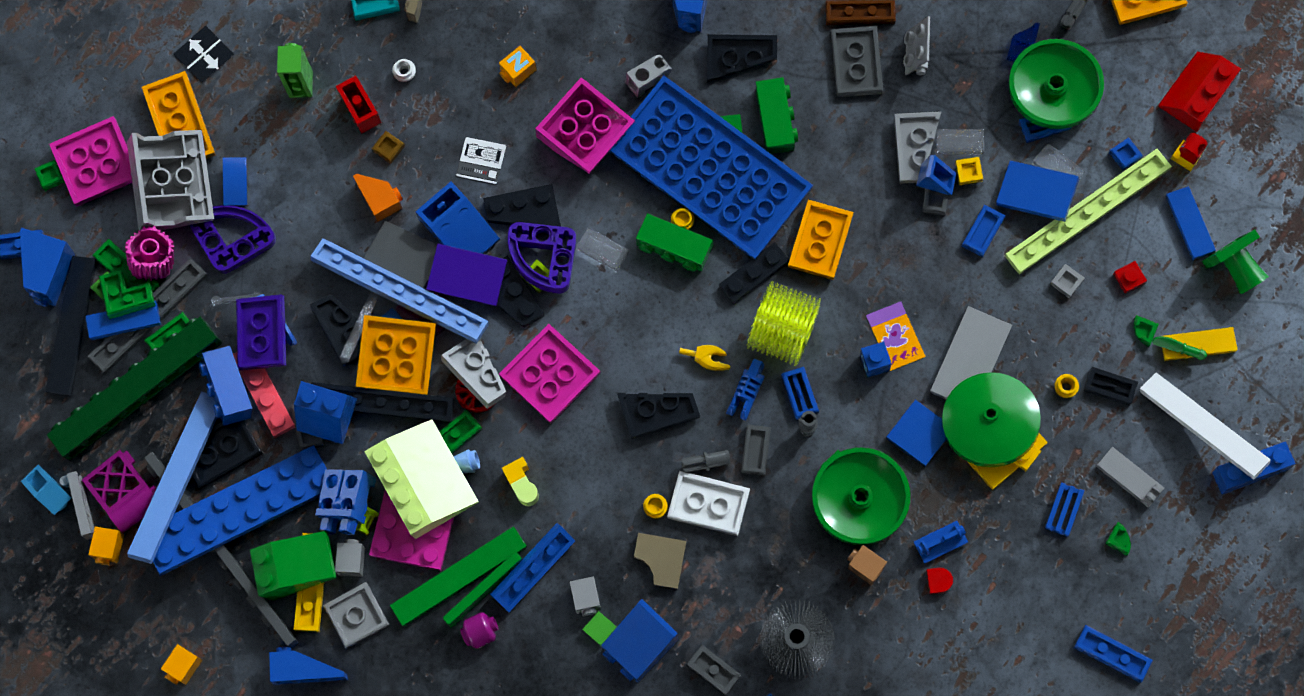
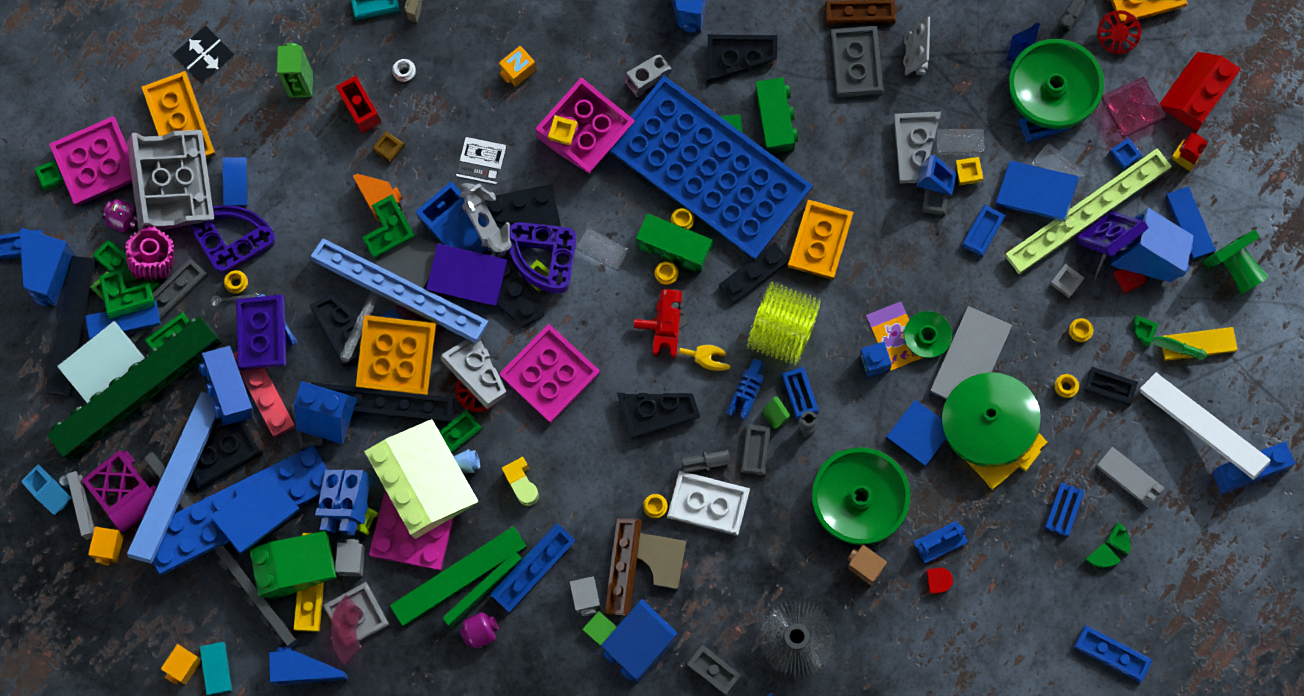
none -> light aqua tile [57,321,145,403]
none -> magenta head [102,199,138,233]
none -> teal tile [200,642,232,696]
none -> blue tile [210,472,300,555]
none -> yellow plate [224,270,248,294]
none -> clear pink tile [331,595,364,665]
none -> green tile [362,194,415,258]
none -> light grey piece [460,183,512,258]
none -> yellow plate [548,115,578,146]
none -> reddish brown tile [604,518,642,617]
none -> red piece [634,289,687,359]
none -> yellow plate [655,261,678,285]
none -> bright green slope [762,397,790,430]
none -> green dish [904,311,952,358]
none -> yellow plate [1069,318,1093,342]
none -> dark purple tile [1075,211,1149,256]
none -> green tile [1085,543,1121,568]
none -> red wheel [1097,10,1141,54]
none -> clear pink plate [1101,76,1166,138]
none -> slope [1111,208,1194,282]

